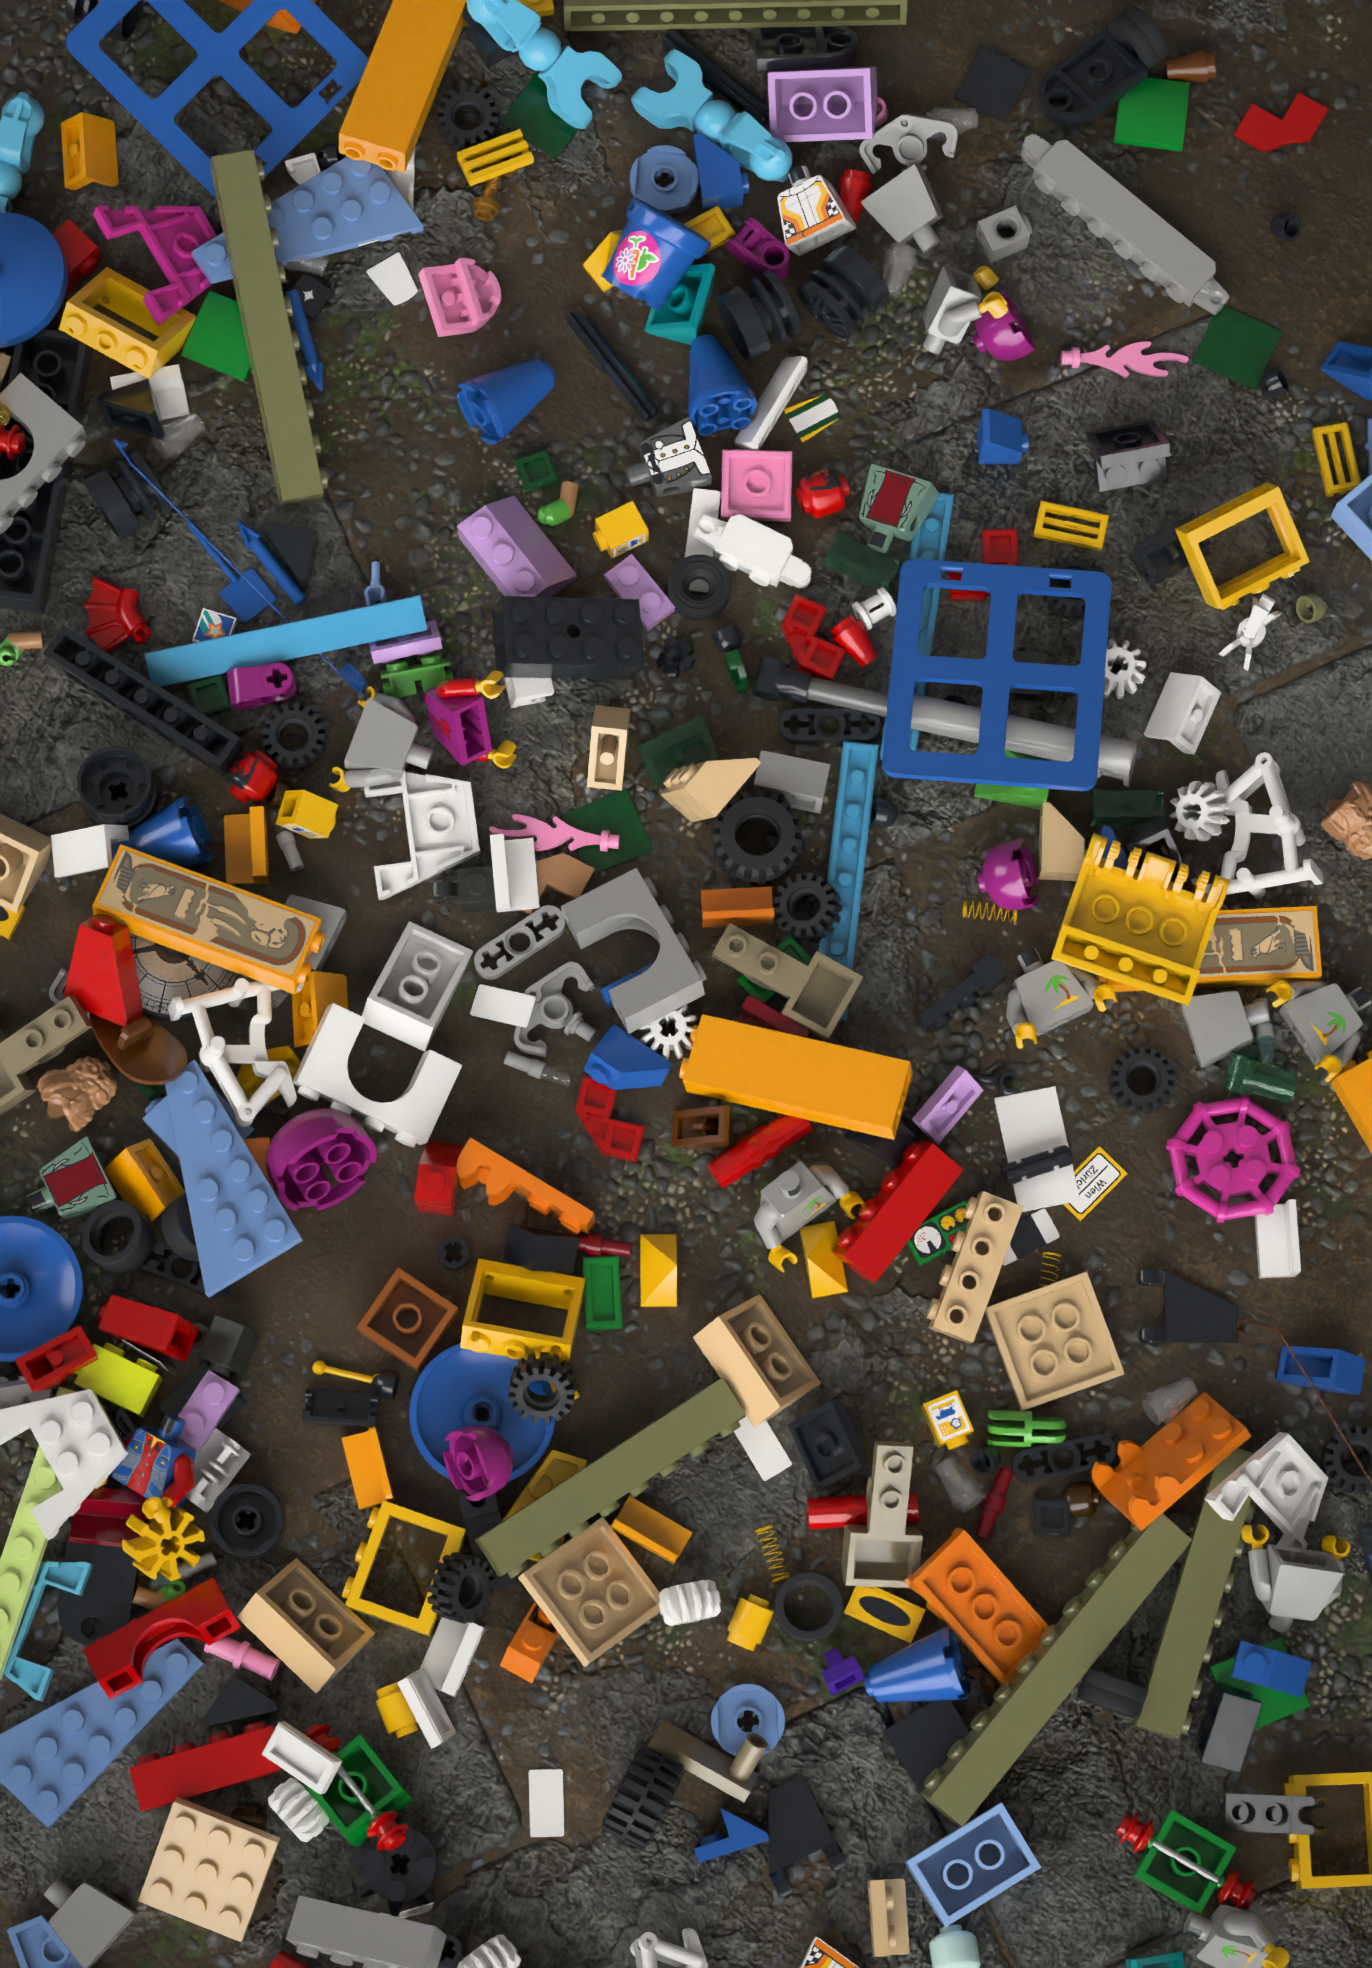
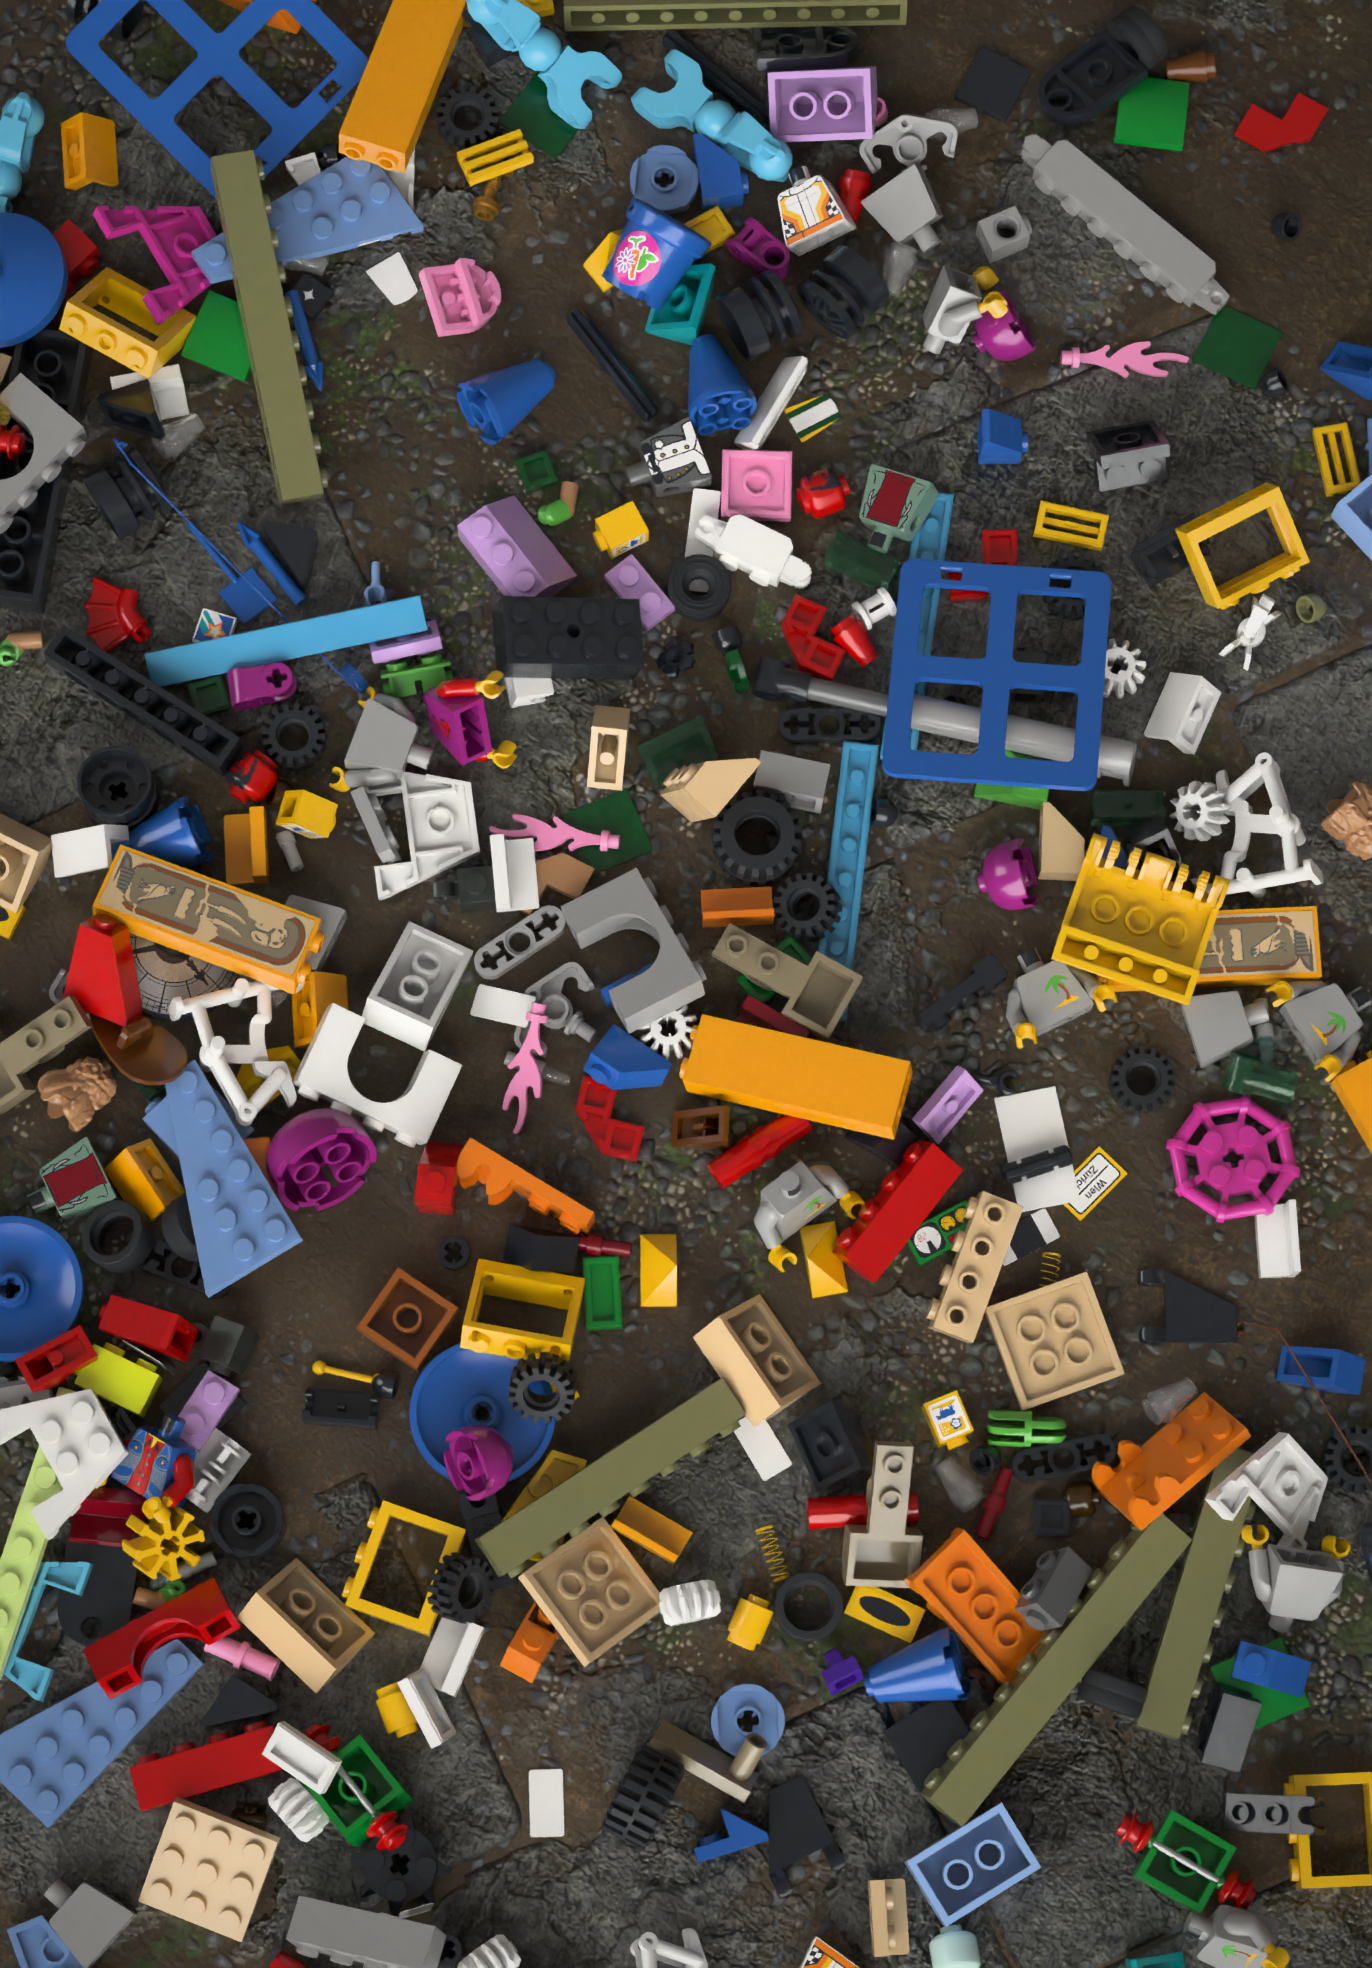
light orange panel [341,1426,395,1510] -> none
yellow piece [963,900,1017,923] -> none
none -> light grey plate [350,786,402,864]
none -> bright pink piece [502,1002,548,1134]
none -> dark grey brick [1014,1547,1093,1632]

